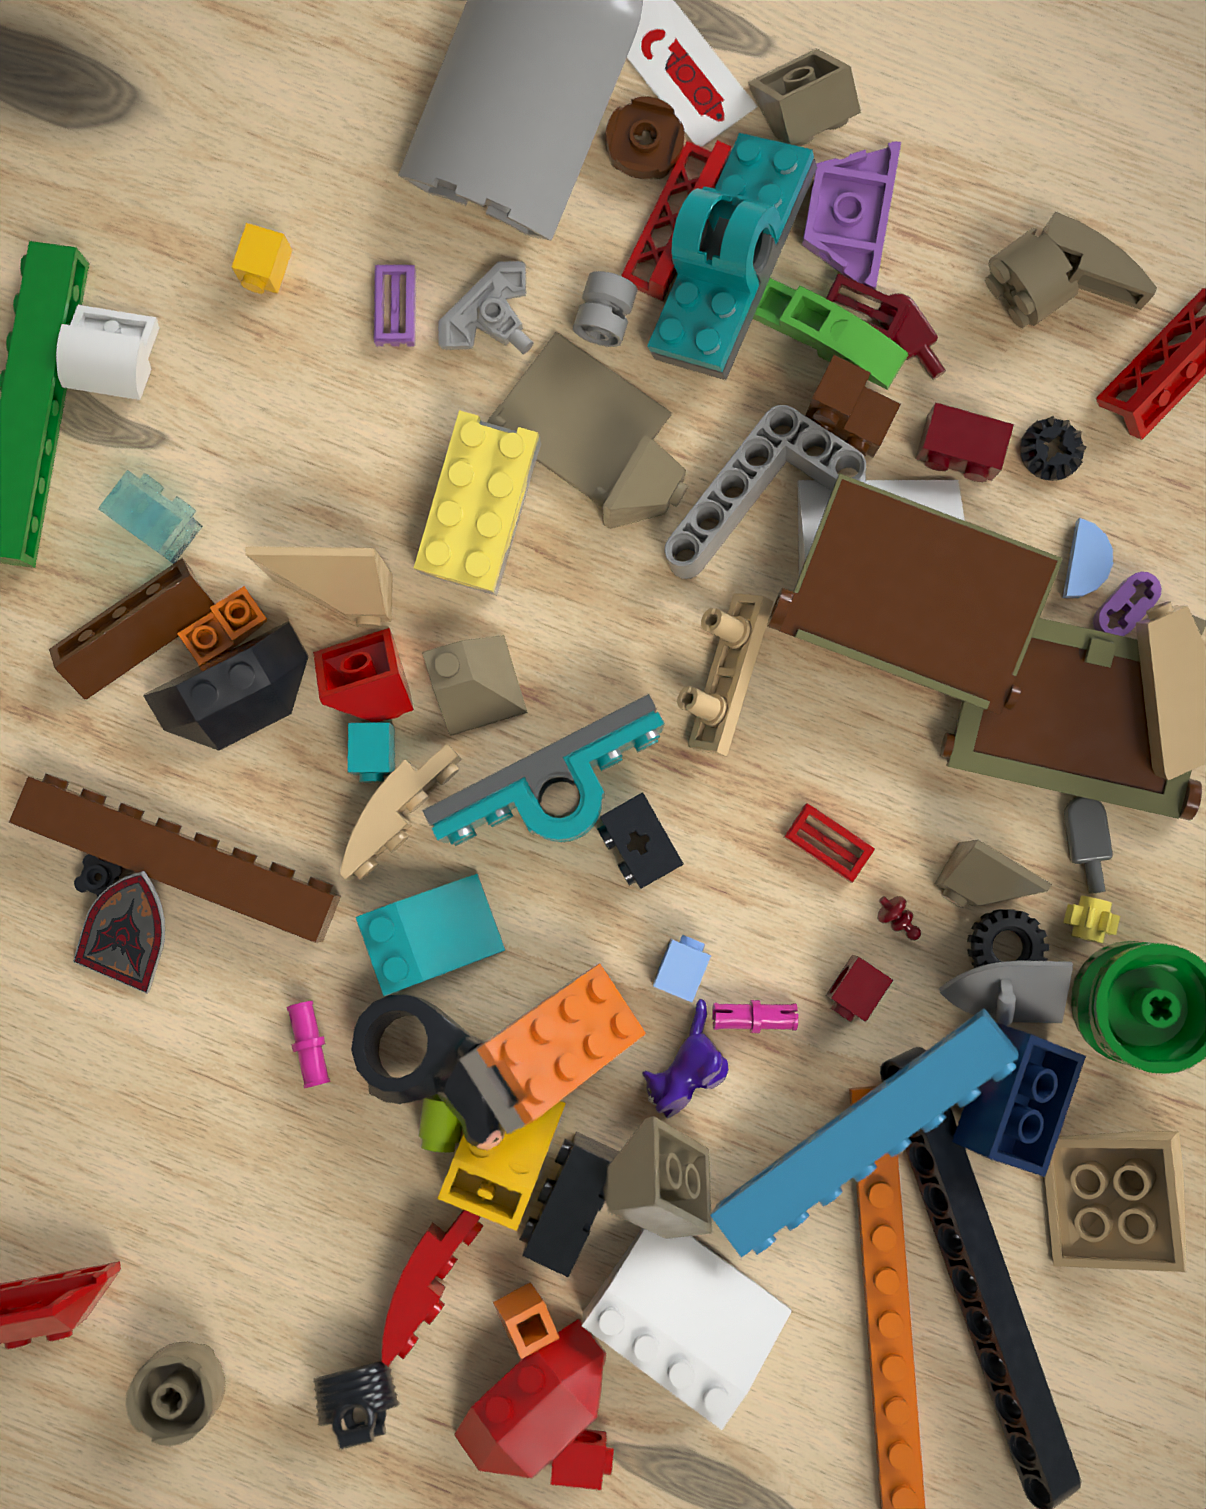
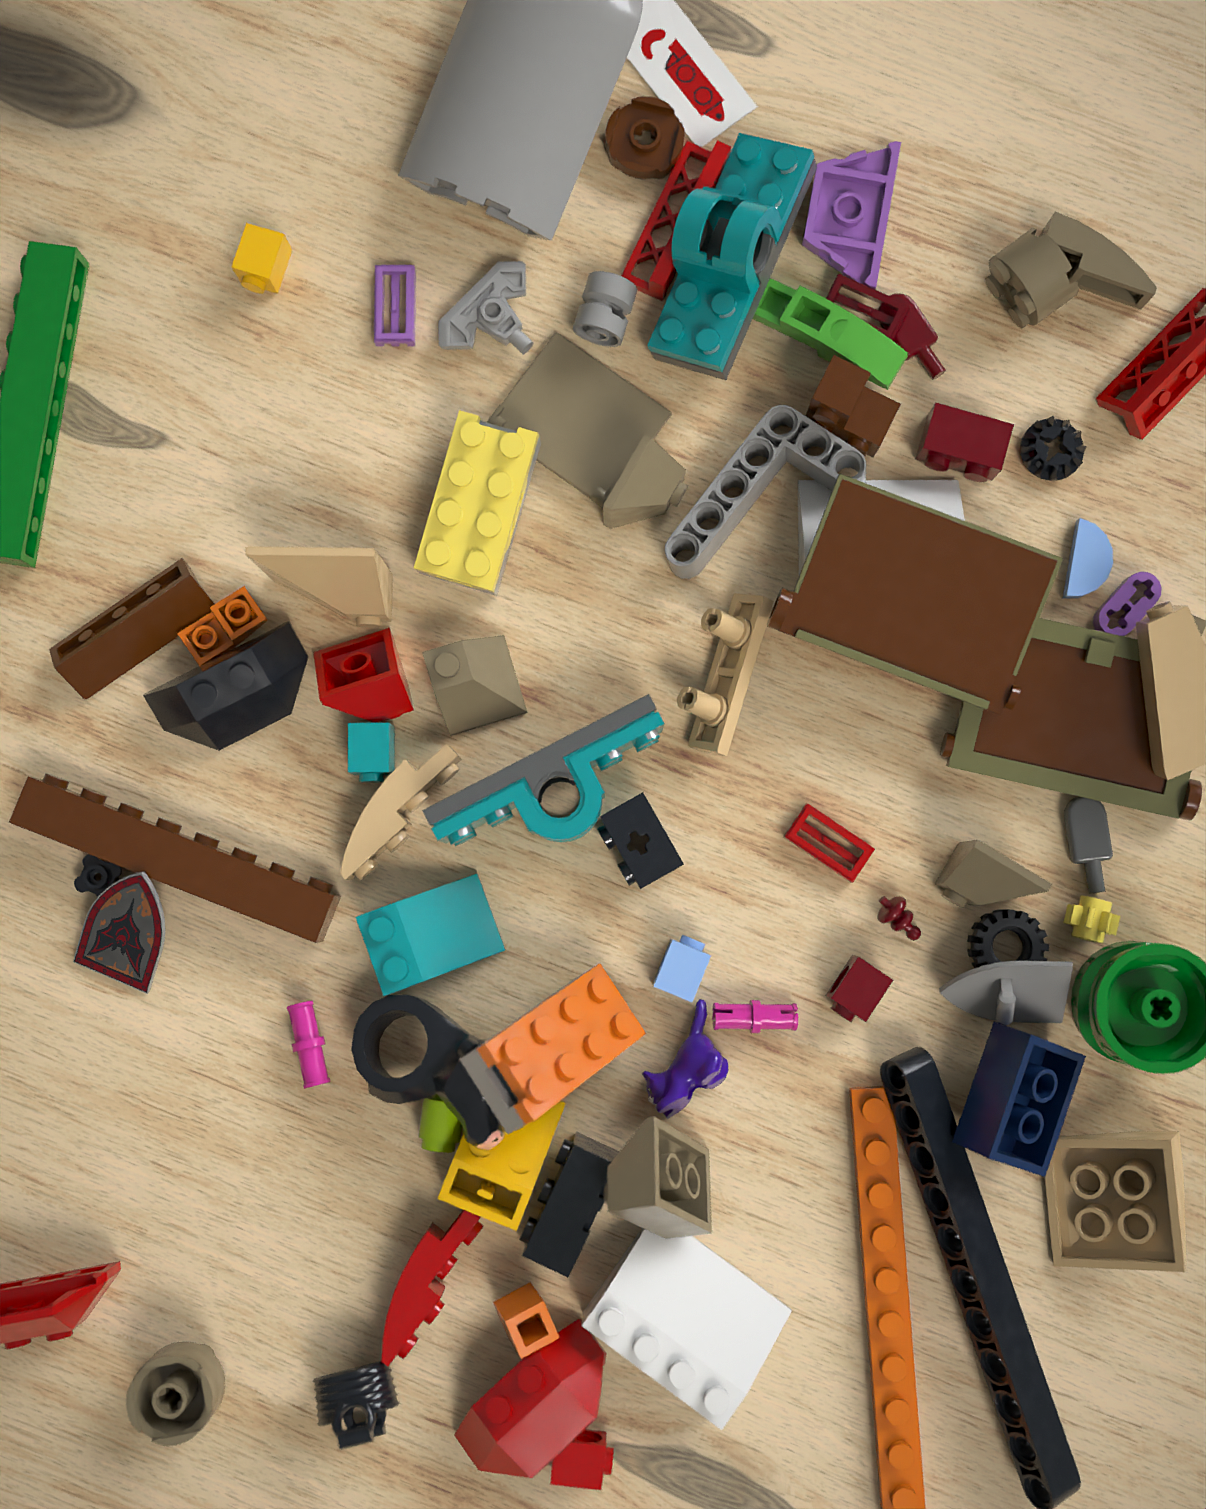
white brick [56,305,159,400] -> none
clear light blue brick [98,470,203,564] -> none
dark azure brick [710,1009,1018,1258] -> none
dark tan slope [748,49,861,146] -> none

